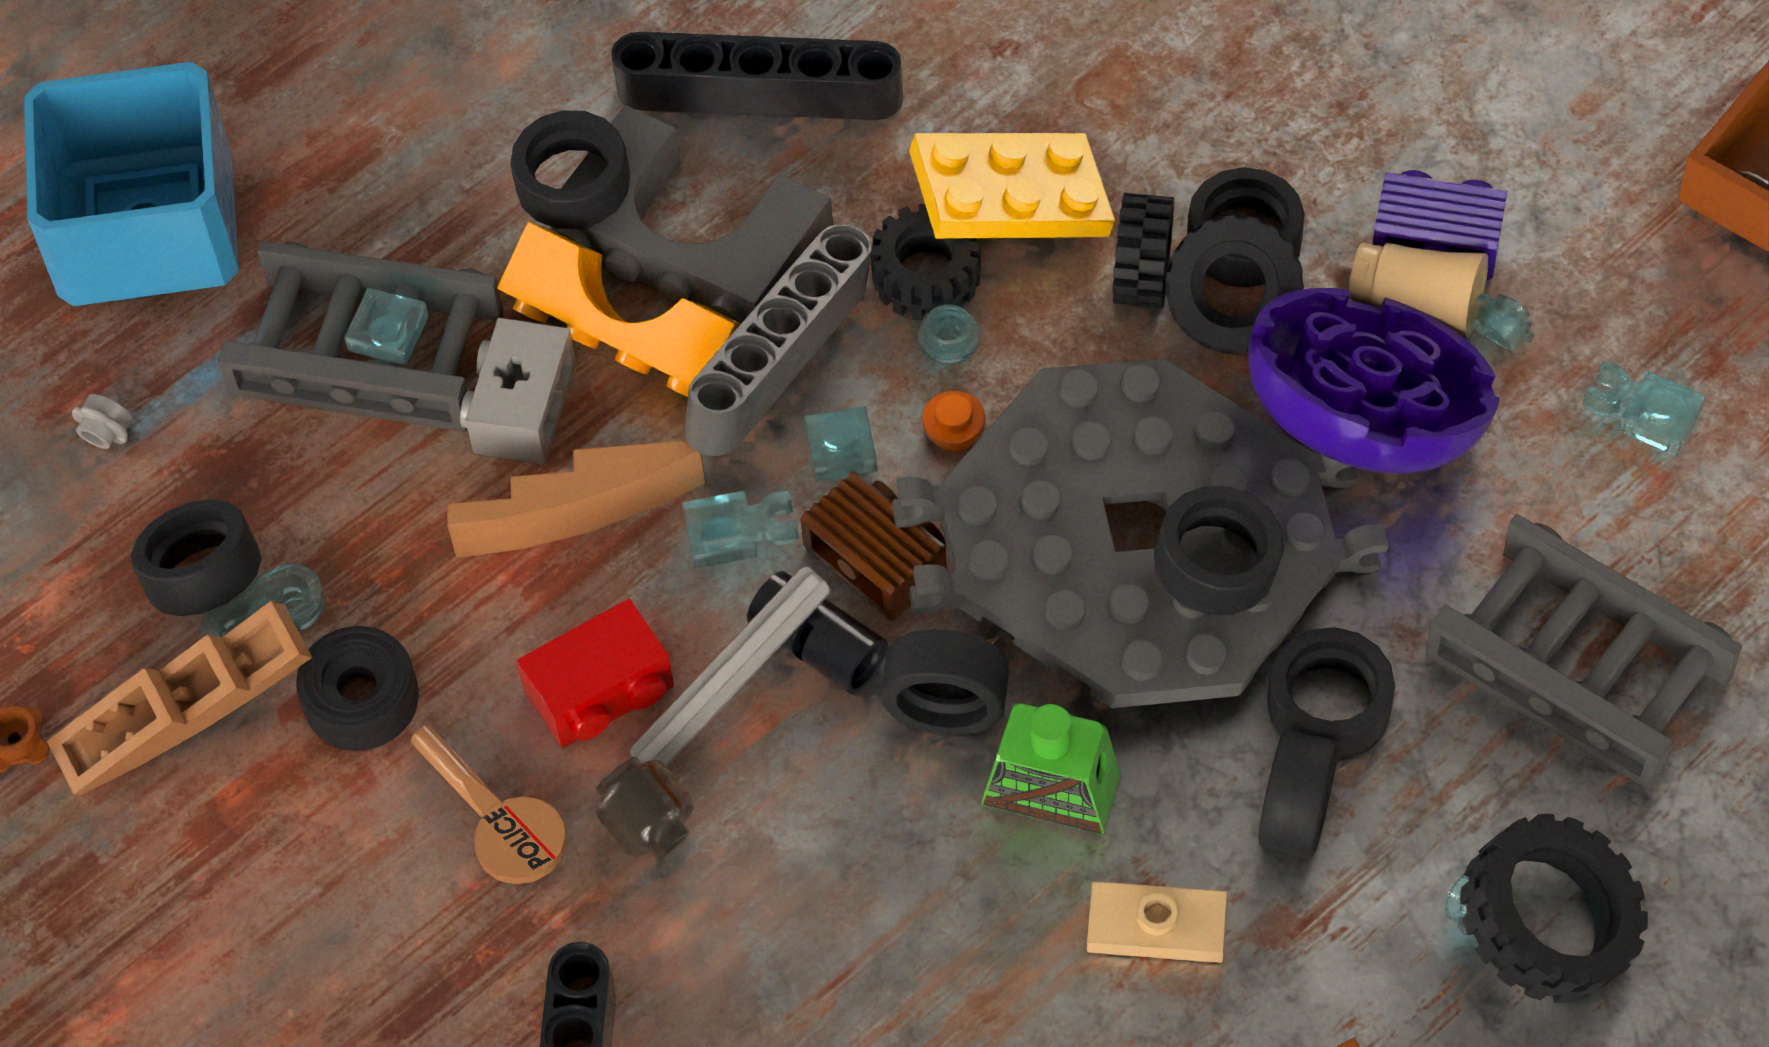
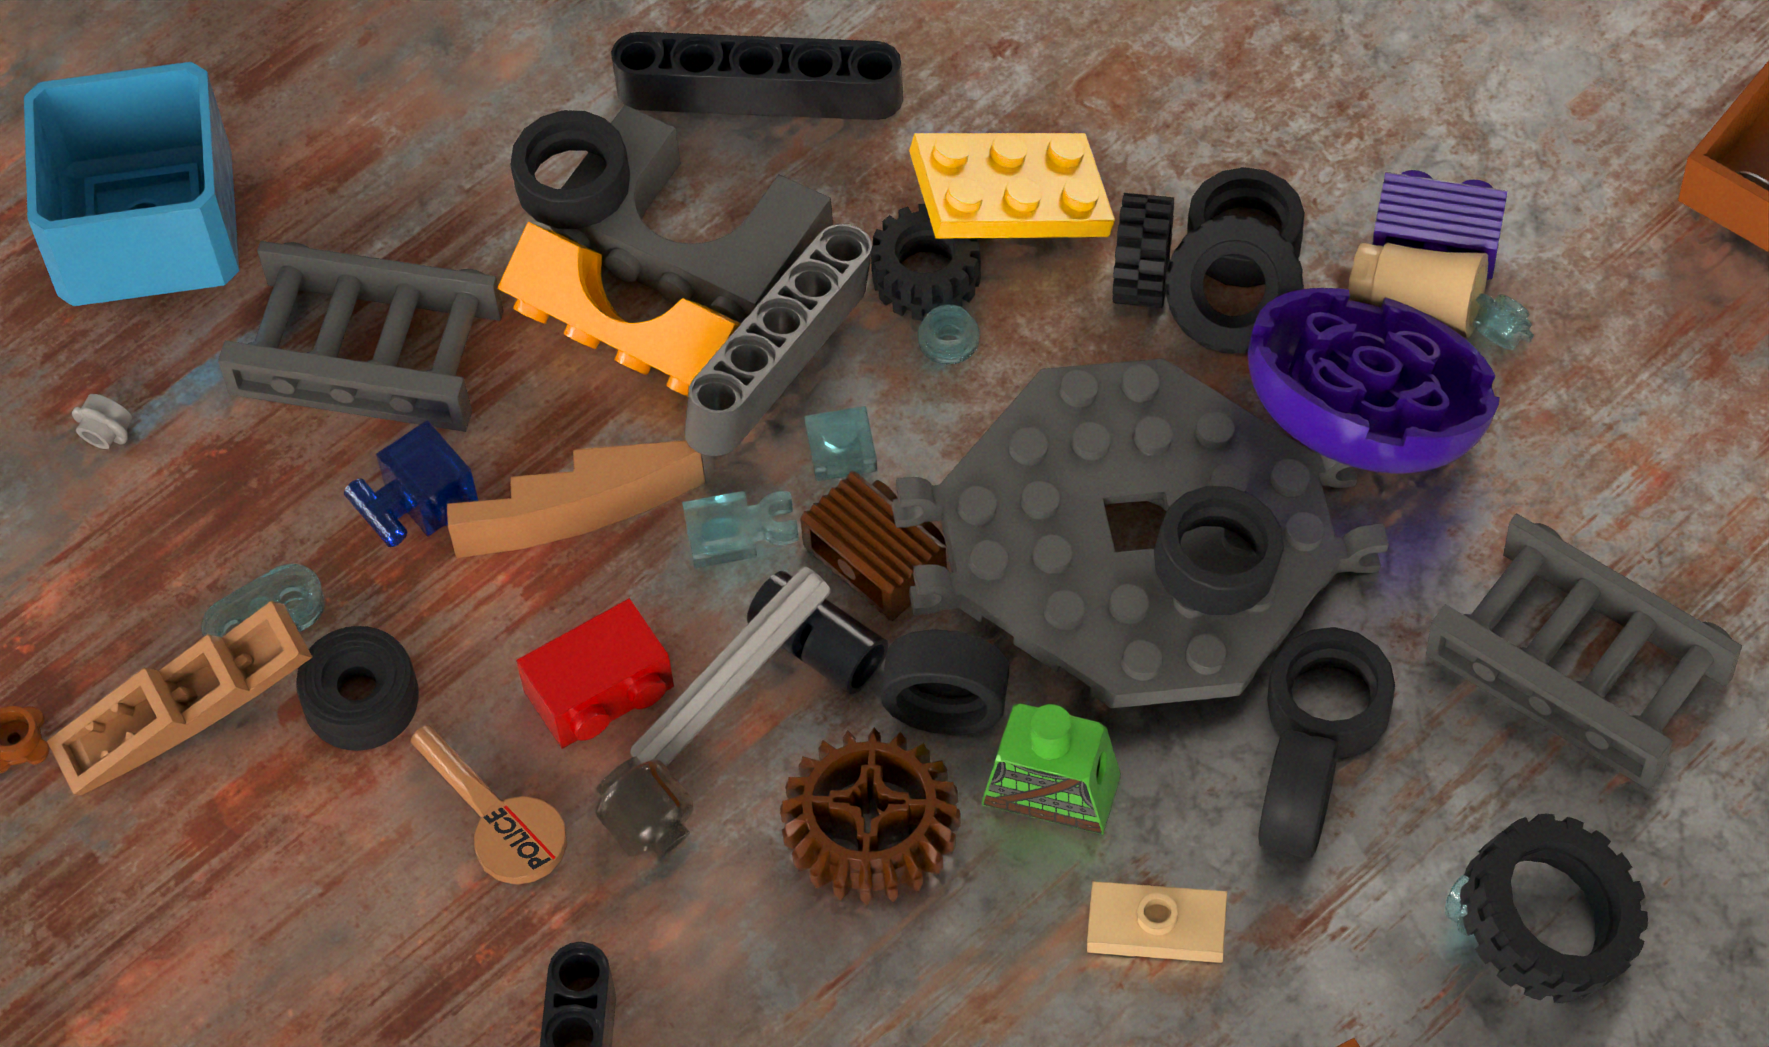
black tyre [130,499,262,616] -> none
clear light blue plate [345,288,429,365] -> none
light grey brick [460,318,577,465] -> none
orange plate [922,391,985,451] -> none
clear light blue plate [1583,362,1705,456] -> none
none -> clear blue brick [344,420,479,547]
none -> reddish brown gear [780,727,961,906]

